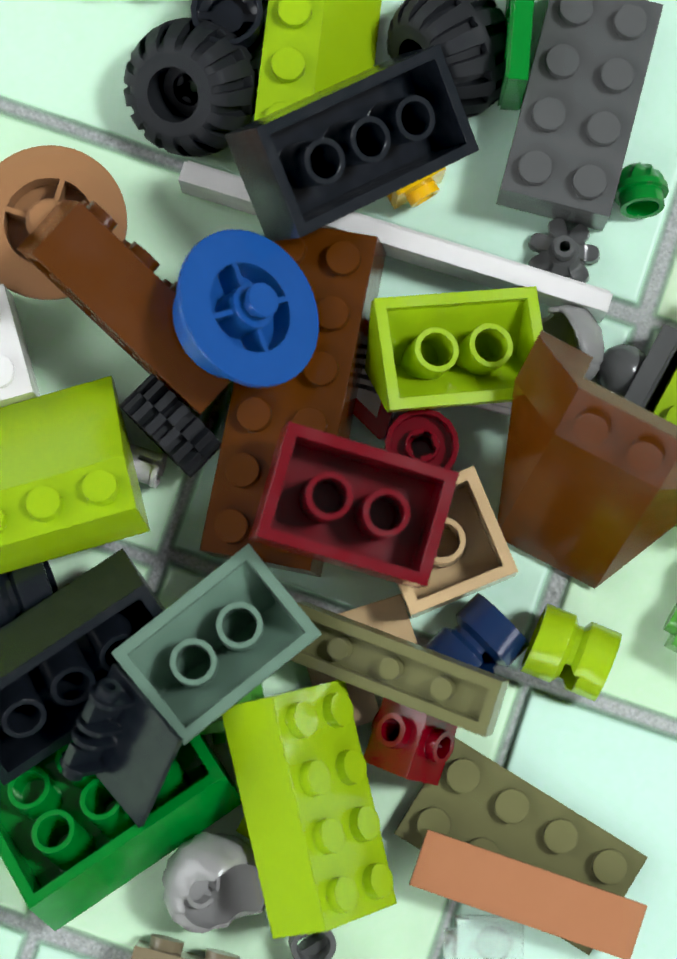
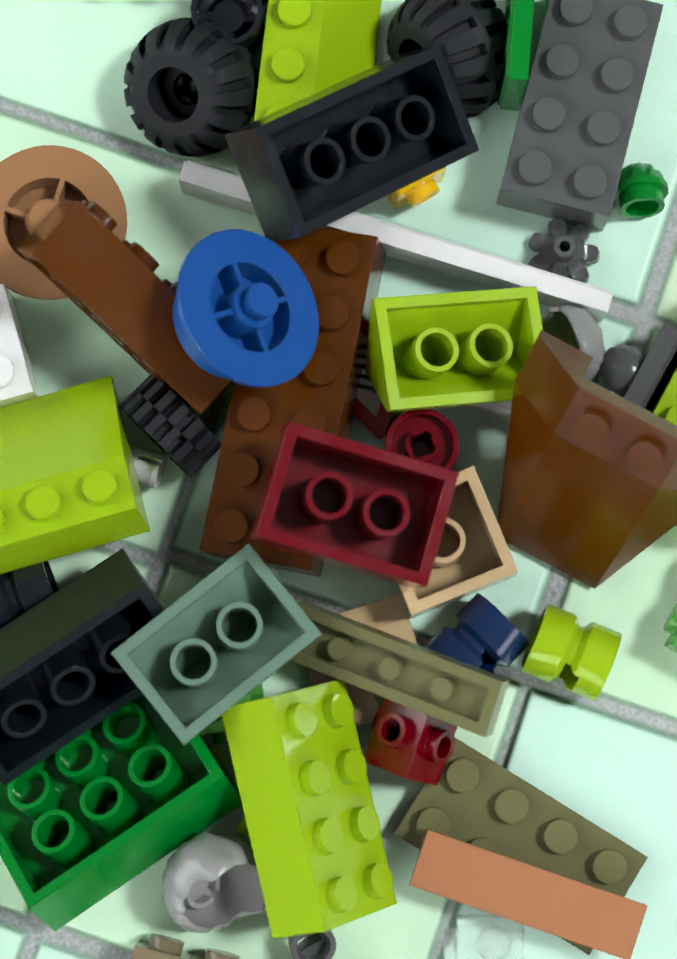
black hinge [60,663,183,828] -> none

